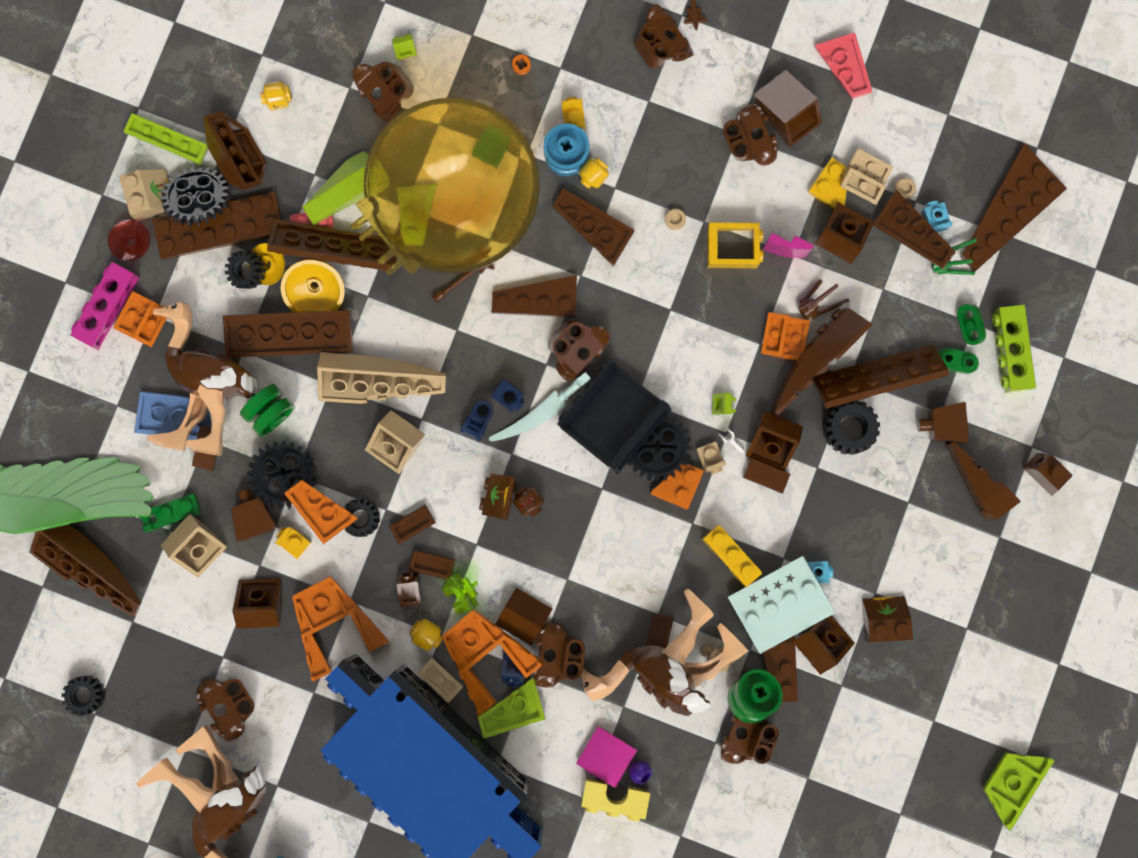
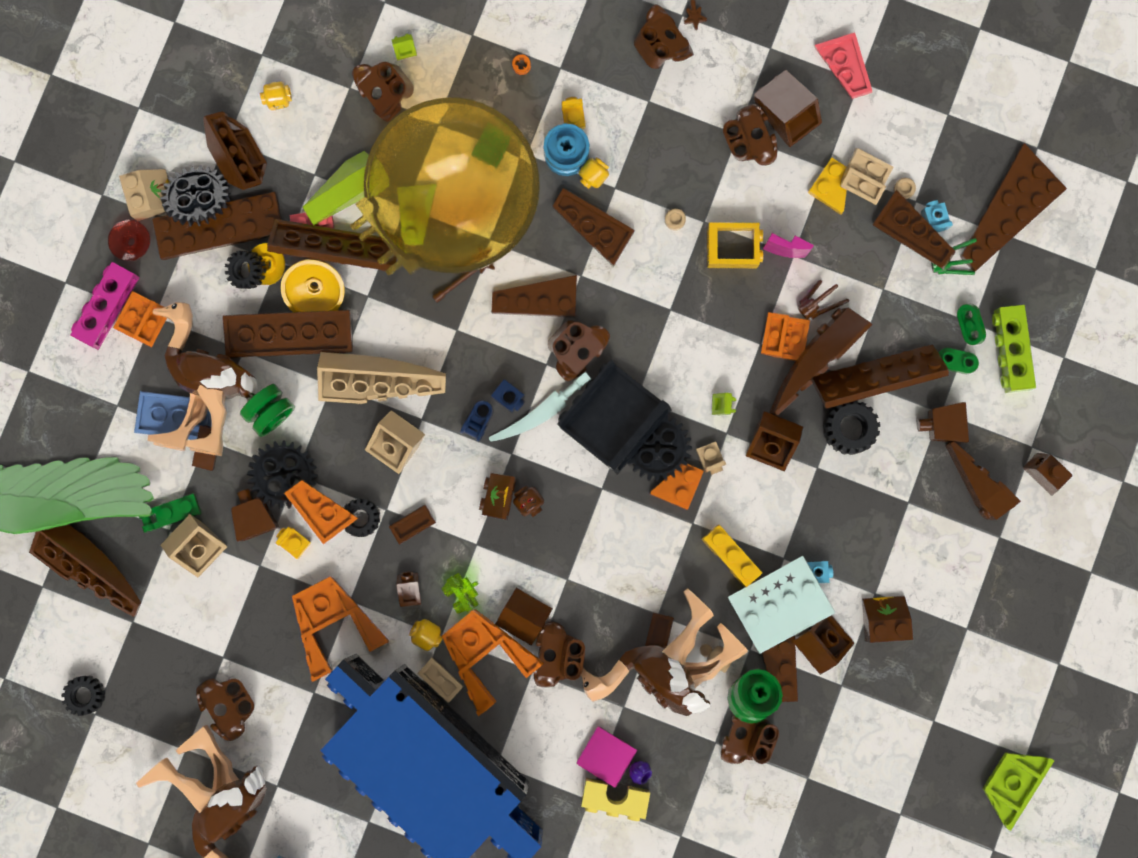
lime plate [123,113,208,166] -> none
reddish brown slope [232,578,282,629] -> none
reddish brown tile [409,550,456,580] -> none
lime wing [478,678,546,739] -> none
dark blue bracket [501,651,523,687] -> none
white hand [718,427,744,453] -> none
reddish brown tile [743,458,791,494] -> none
reddish brown slope [815,202,874,264] -> none

